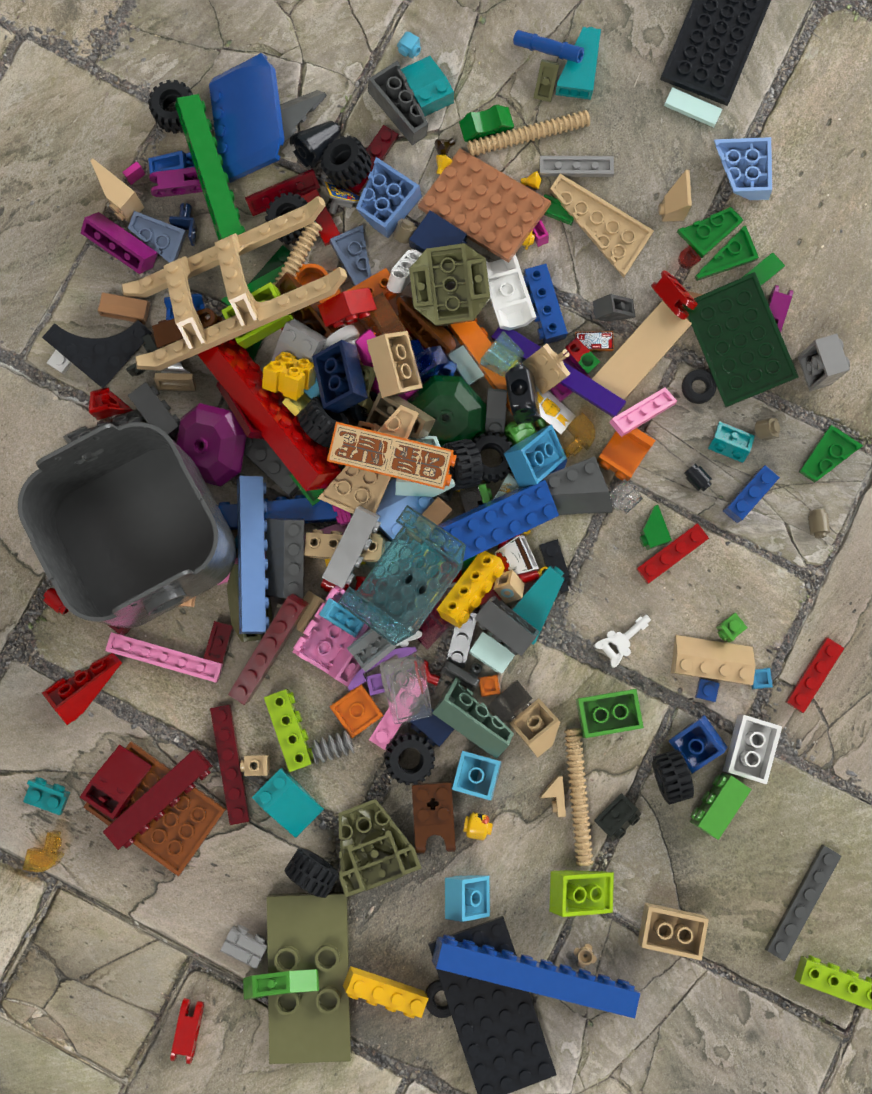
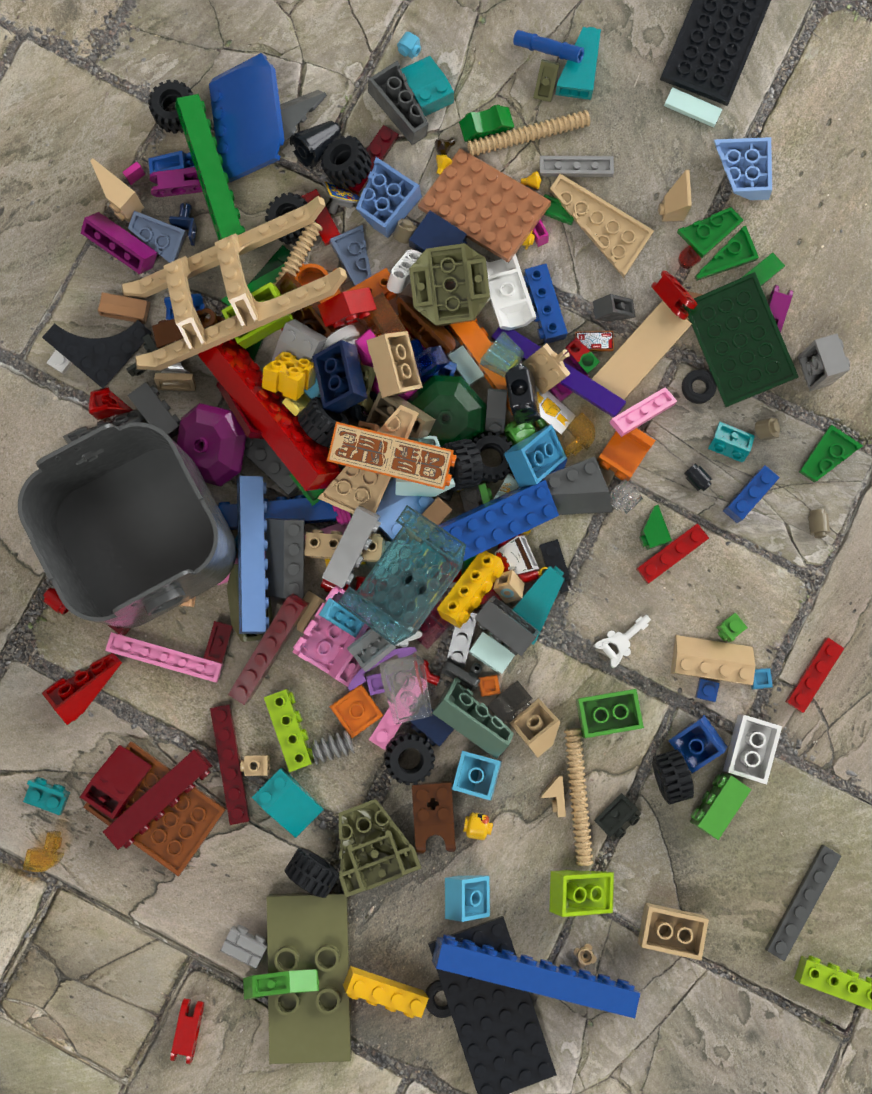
dark red plate [245,169,320,216] -> none

